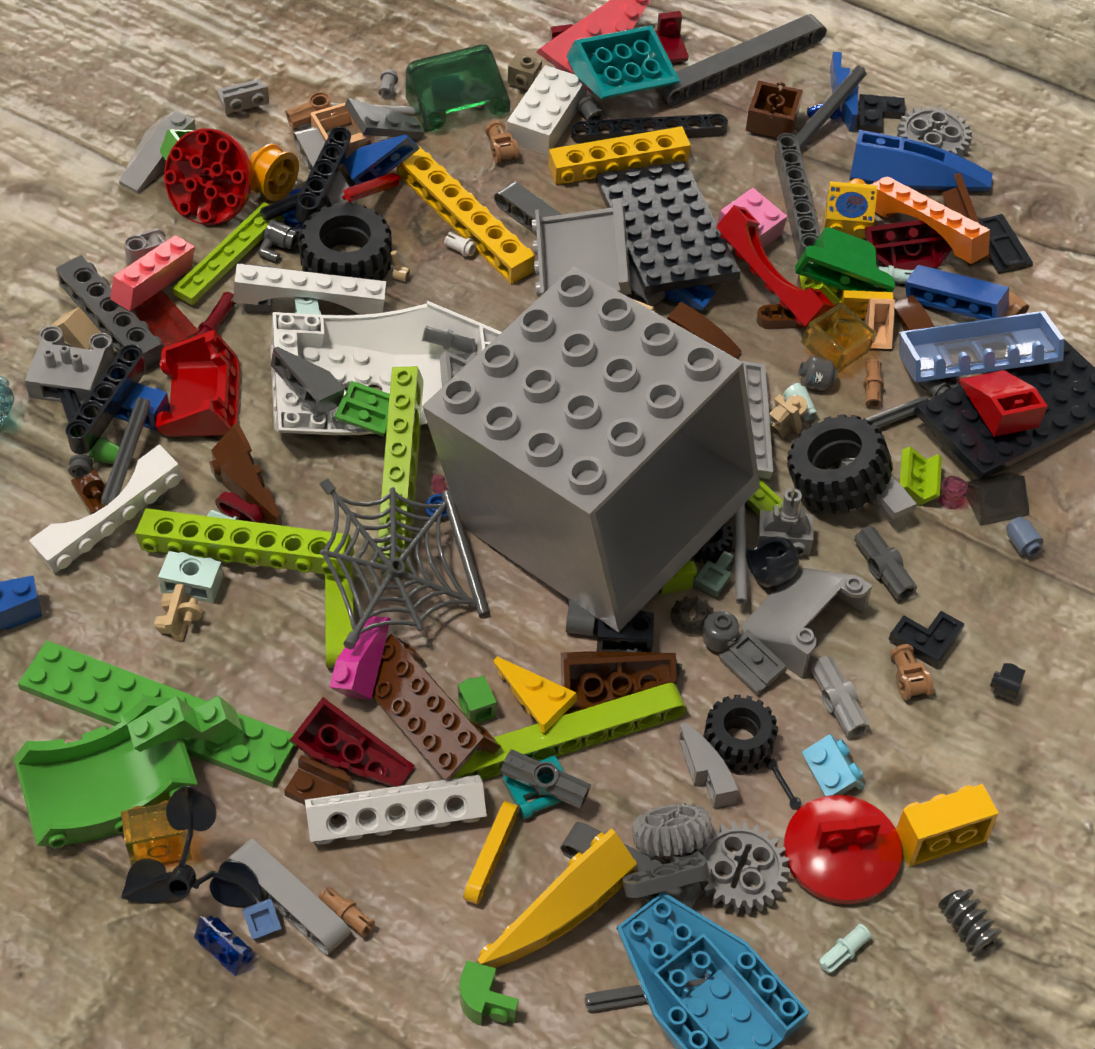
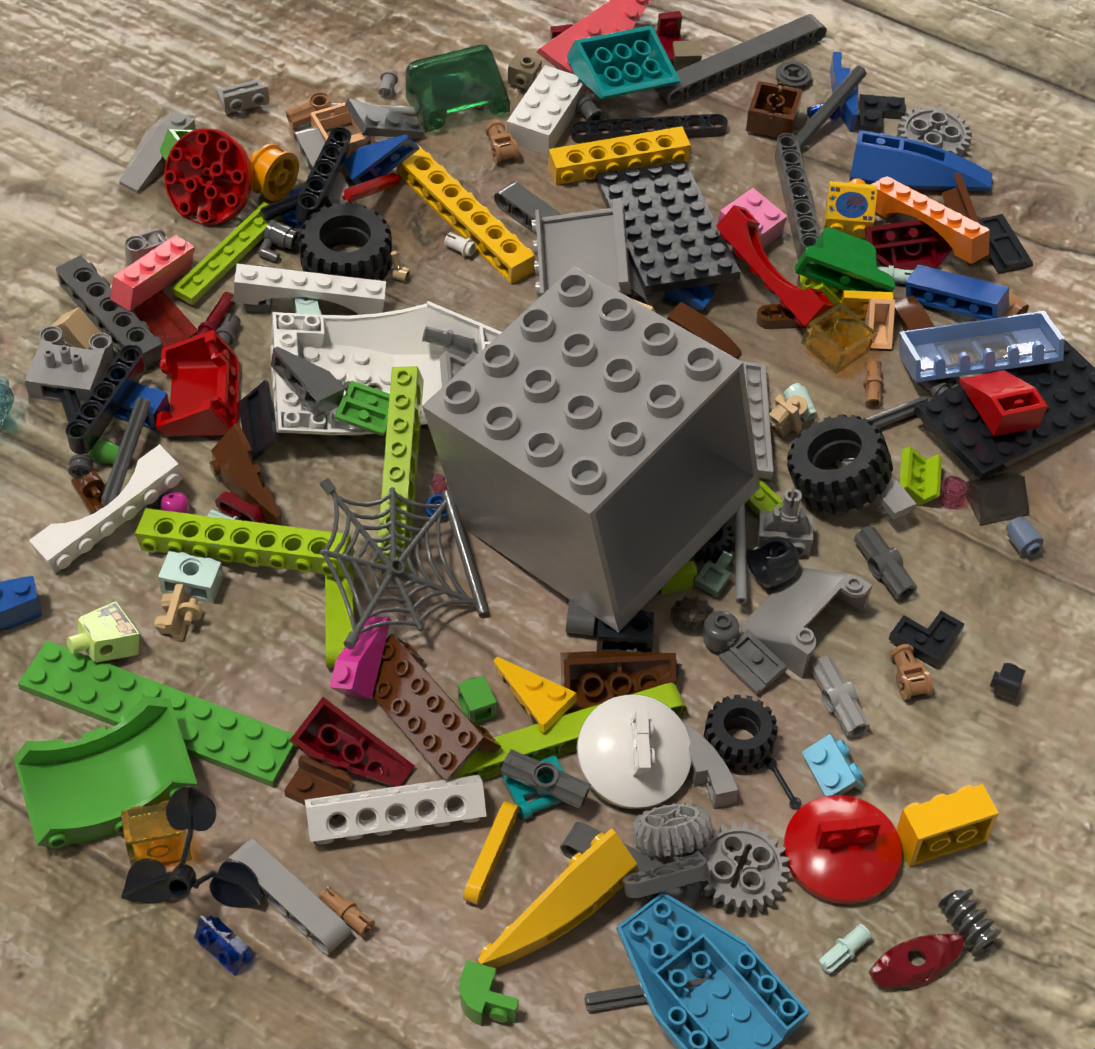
bright green arch [127,695,243,752] -> none
medium blue plate [242,898,282,940] -> none
dark grey head [798,356,838,391] -> none
none -> yellowish green torso [67,602,139,662]
none -> dark pink piece [161,492,190,514]
none -> dark grey pin [216,313,241,345]
none -> black piece [239,380,278,461]
none -> white bracket [577,695,691,809]
none -> dark tan panel [672,41,702,71]
none -> dark grey gear [776,61,811,89]
none -> dark red piece [869,934,964,990]

